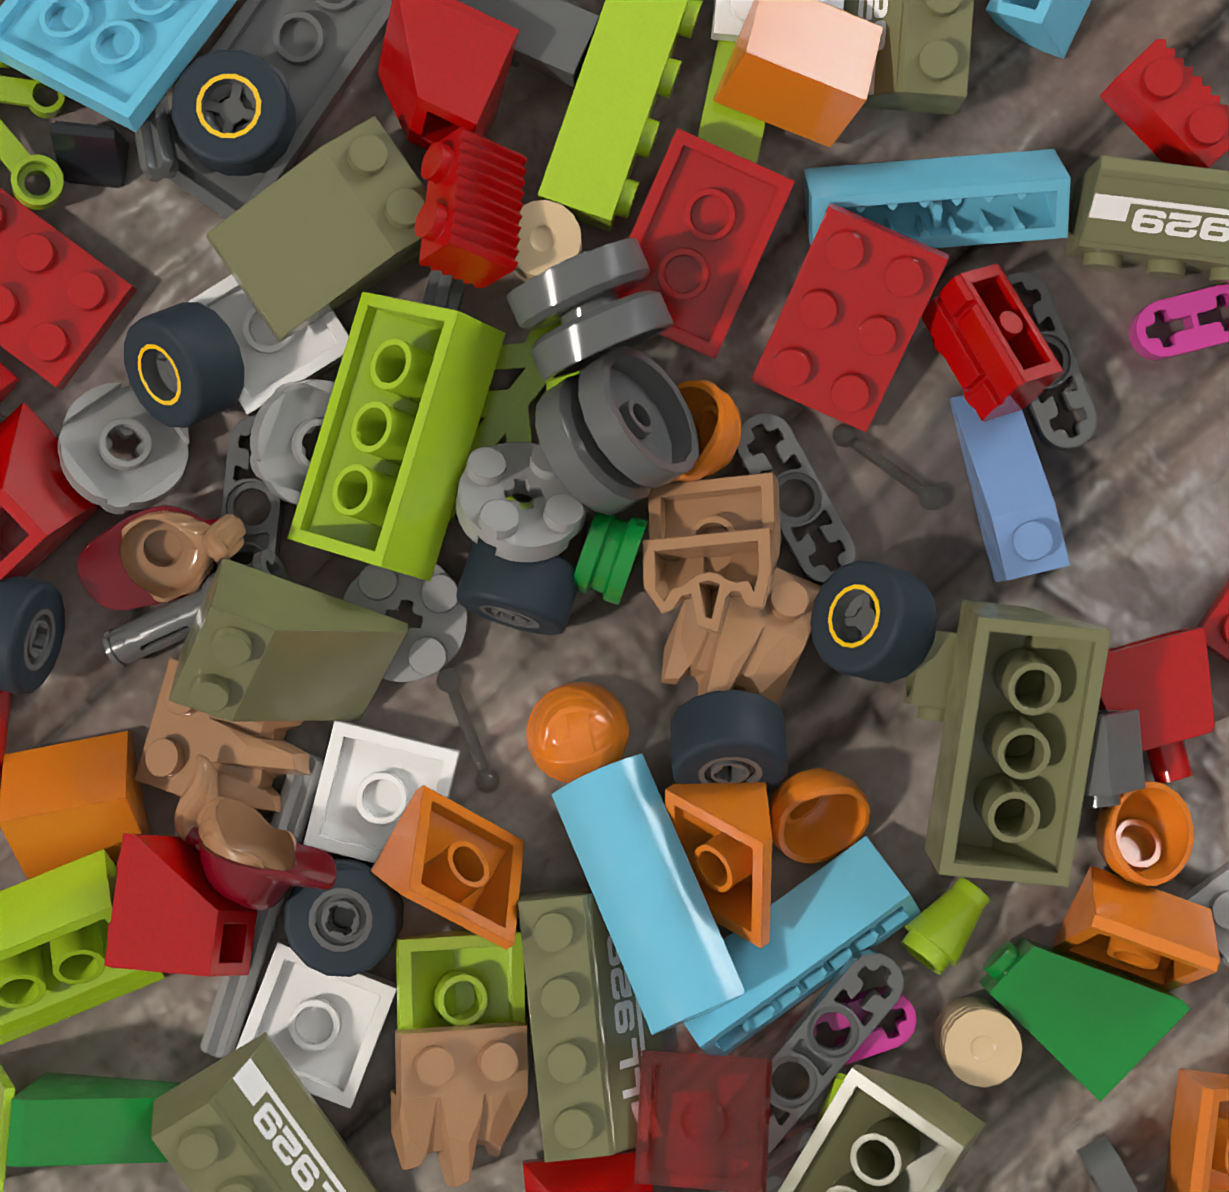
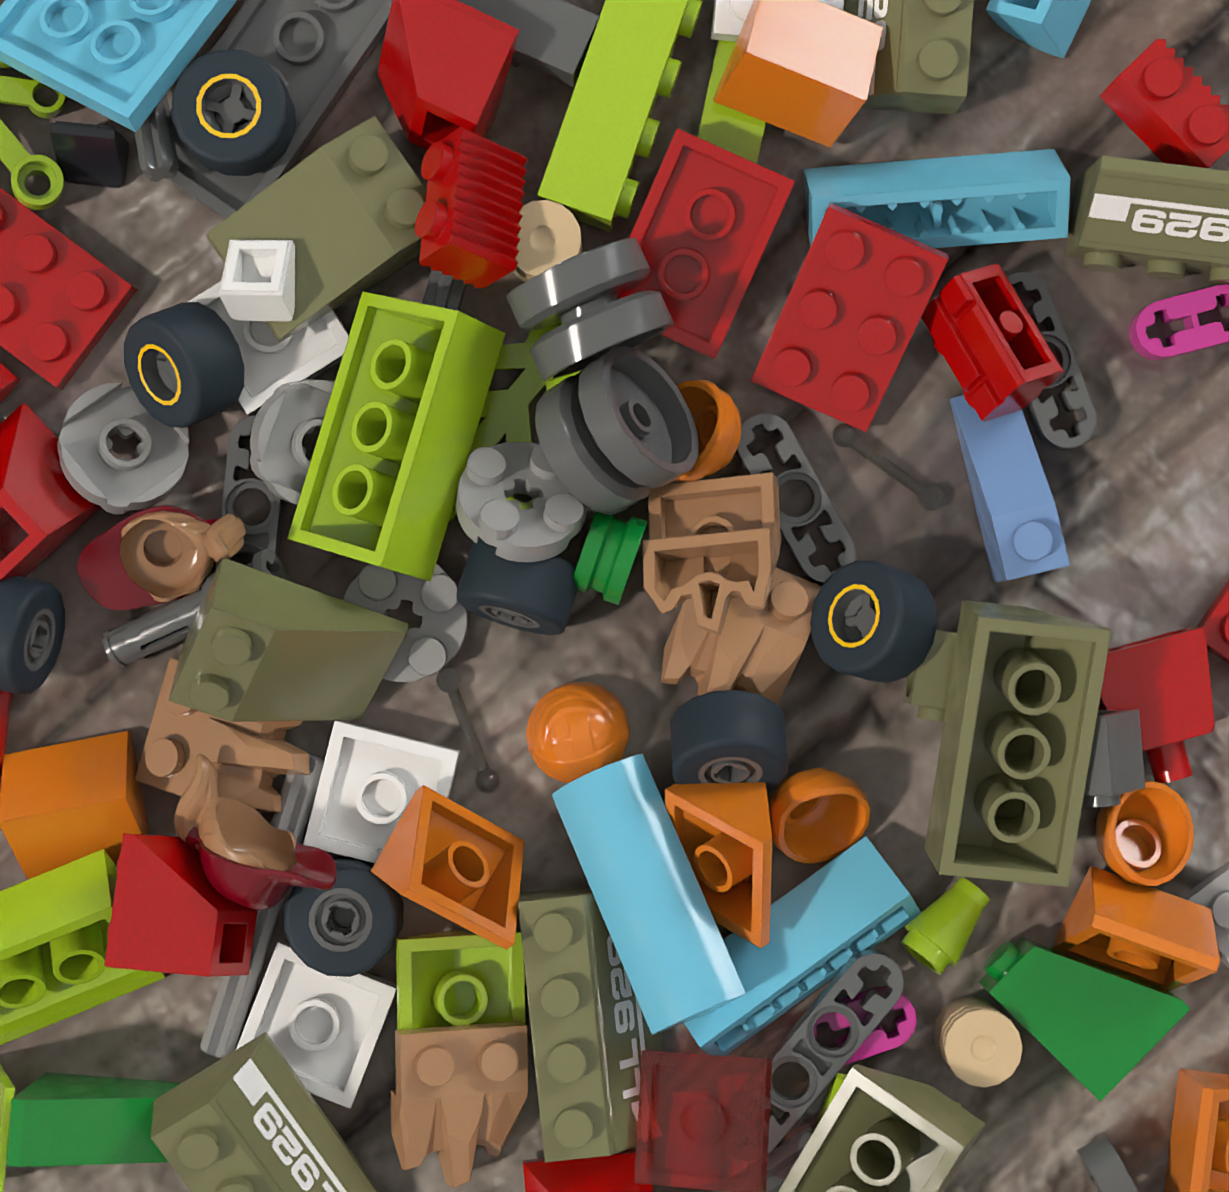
none -> white slope [219,240,295,322]

